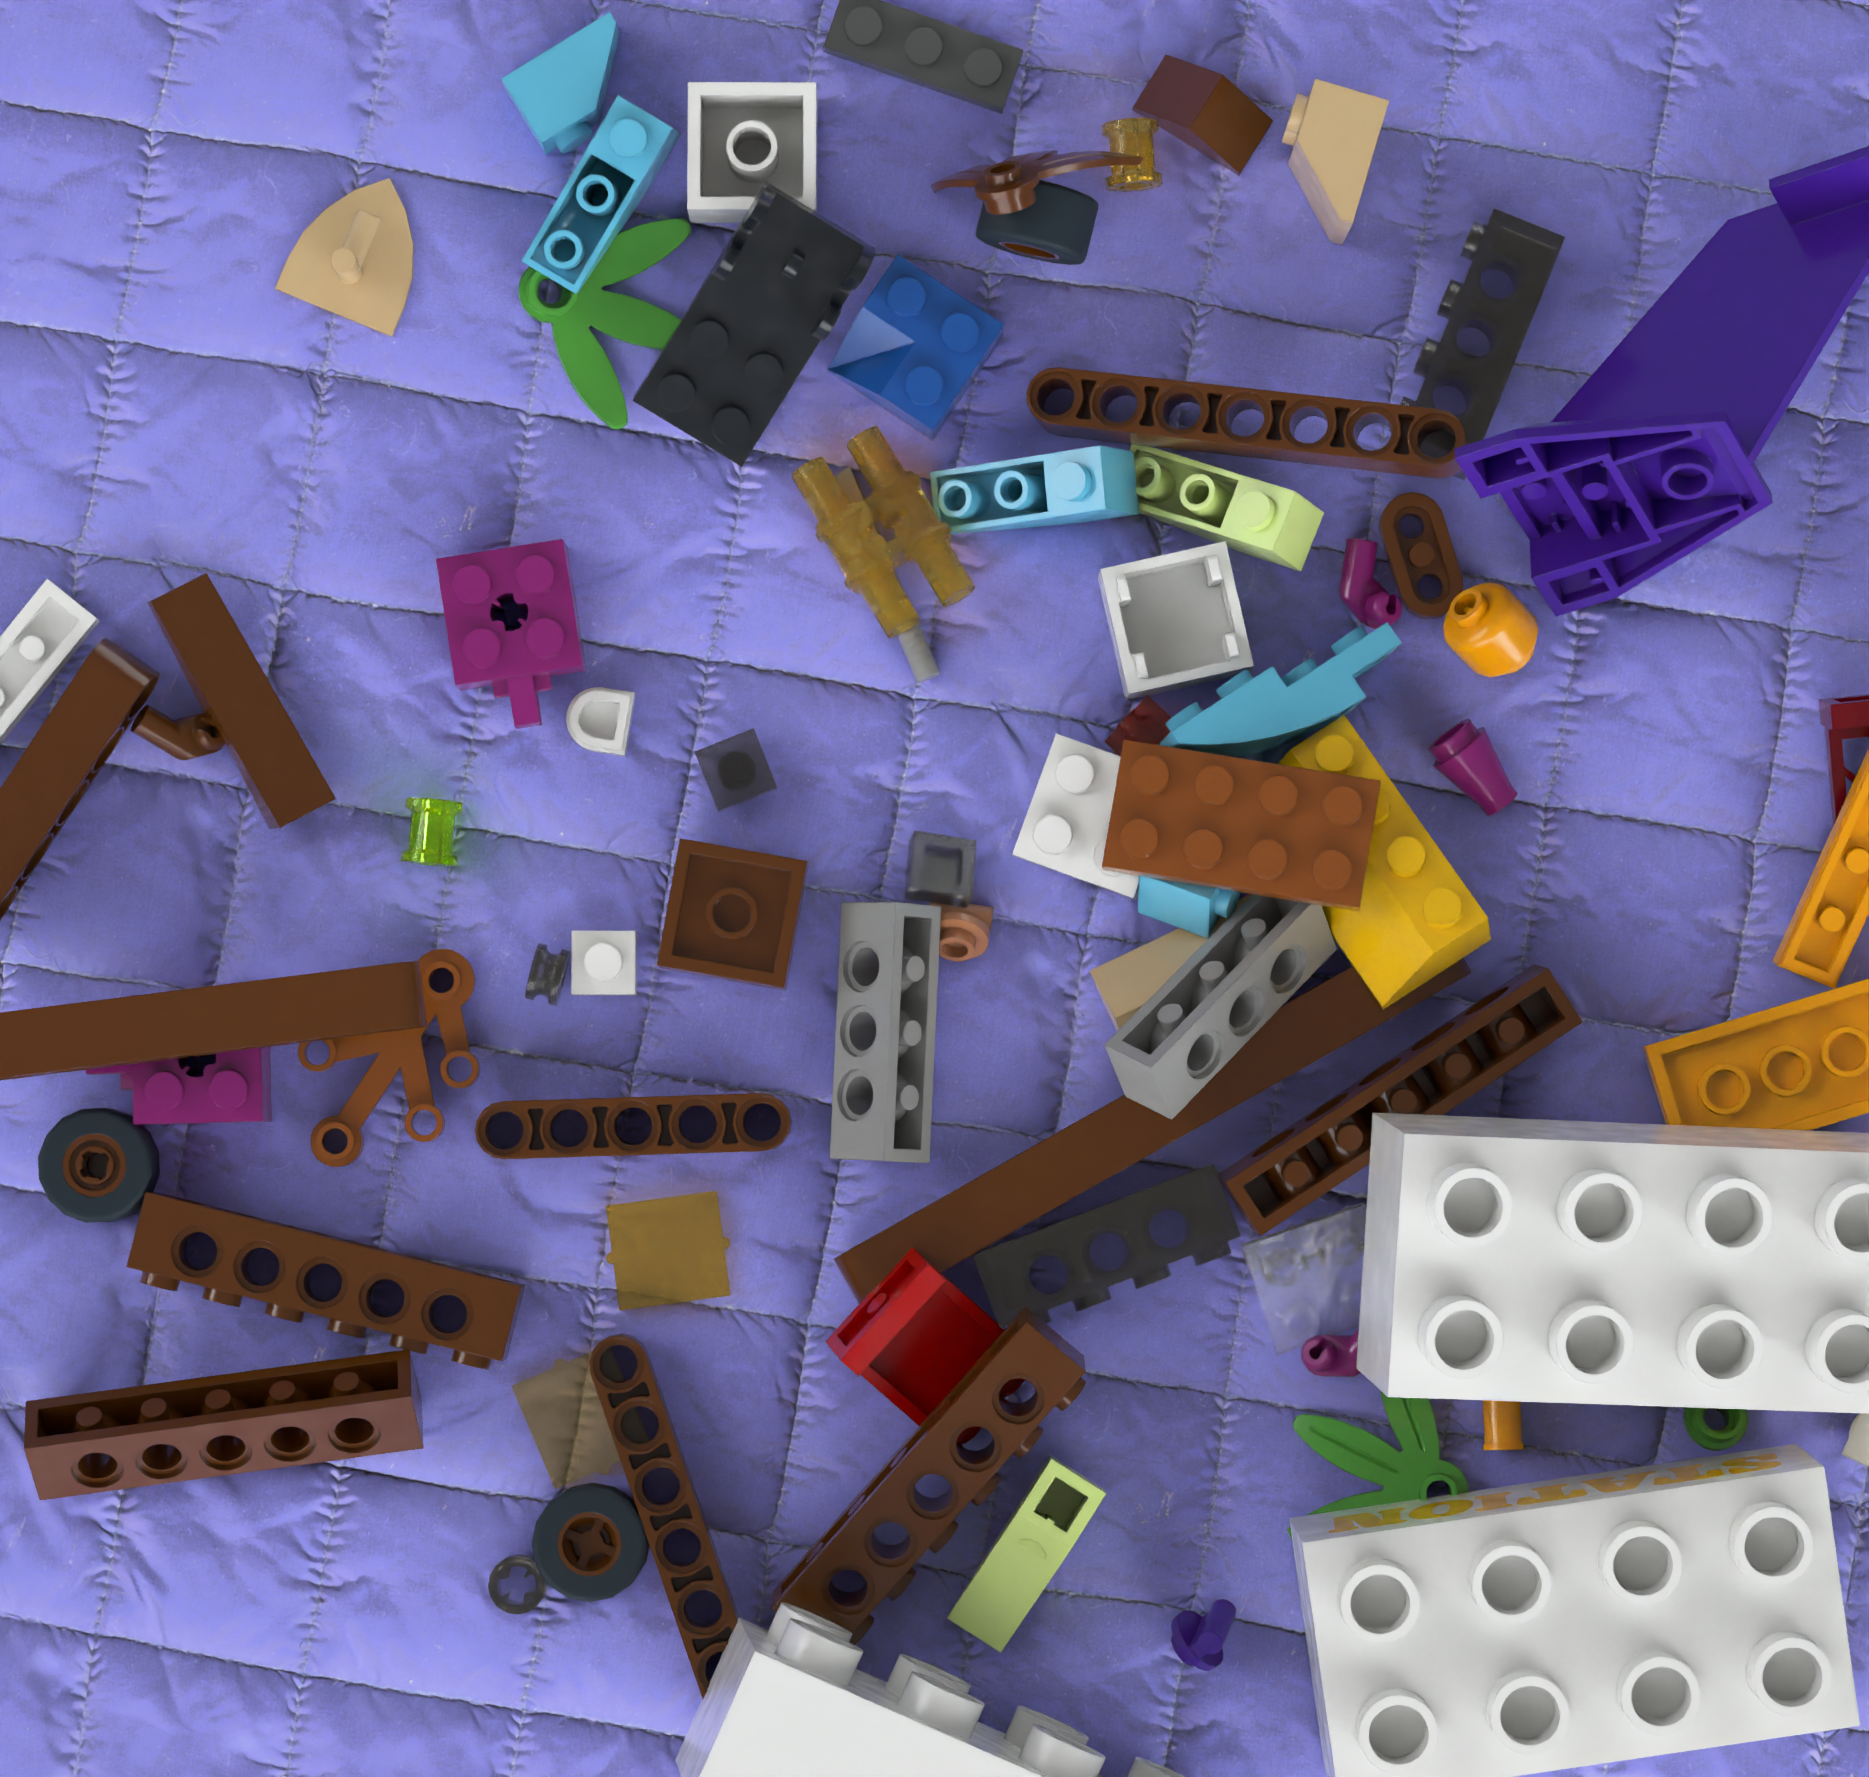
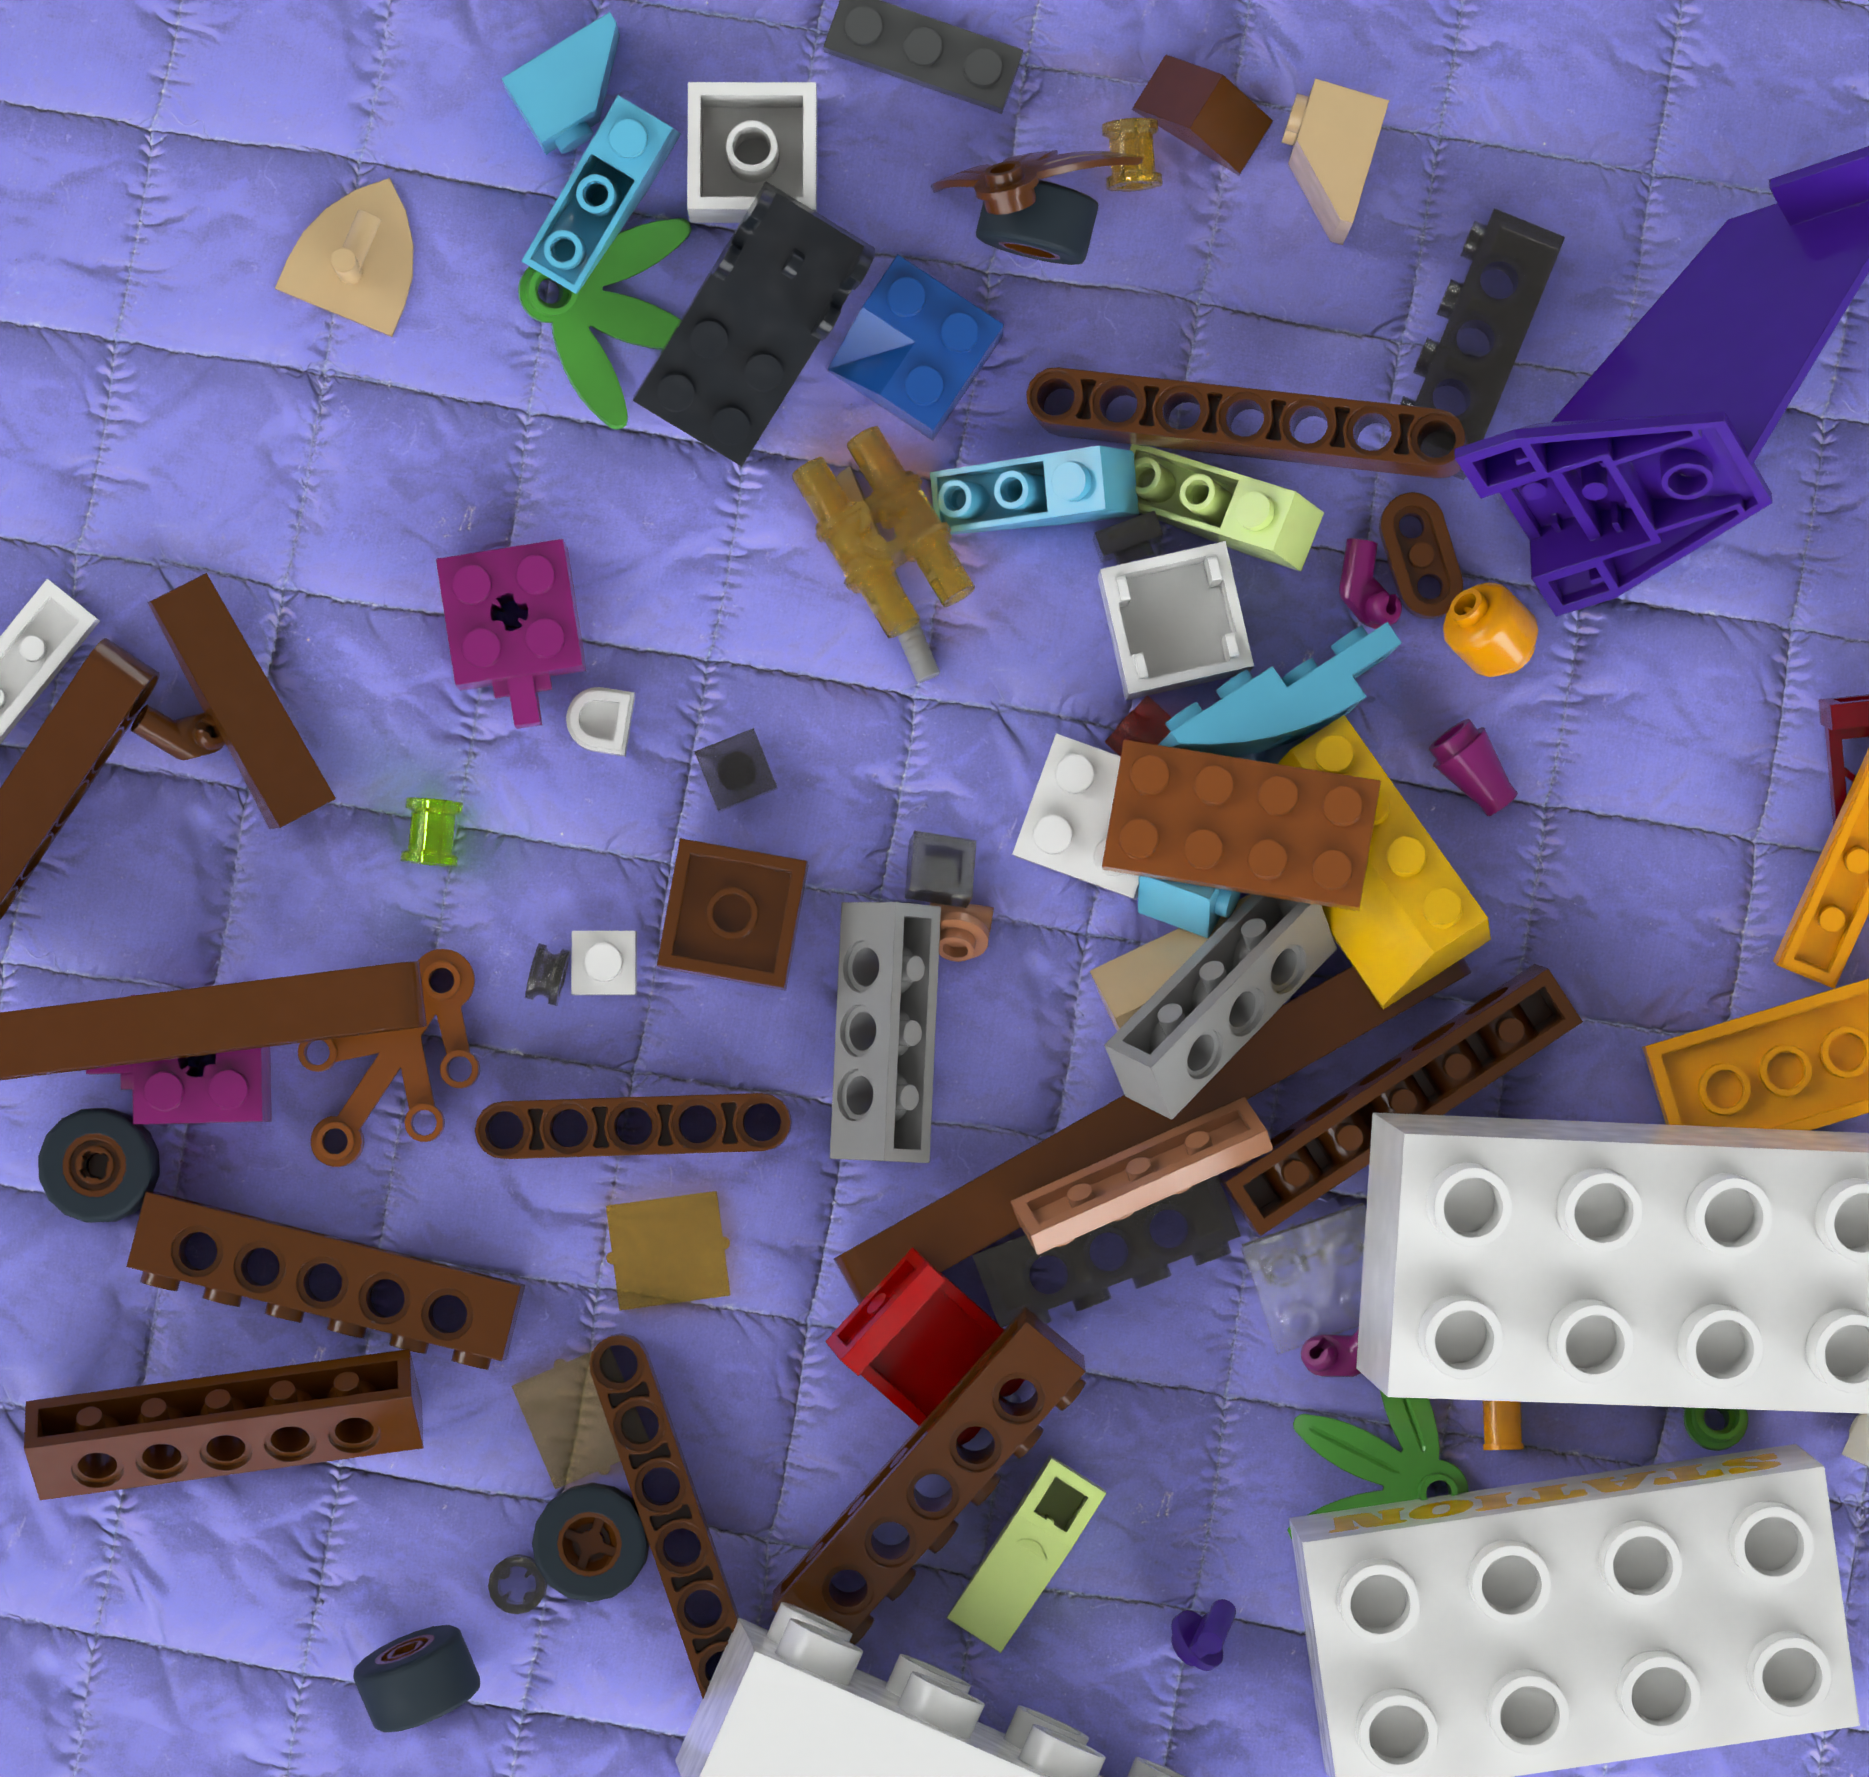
none -> black wheel [353,1625,480,1733]
none -> nougat plate [1010,1097,1273,1255]
none -> clear smoke plate [1092,511,1163,565]

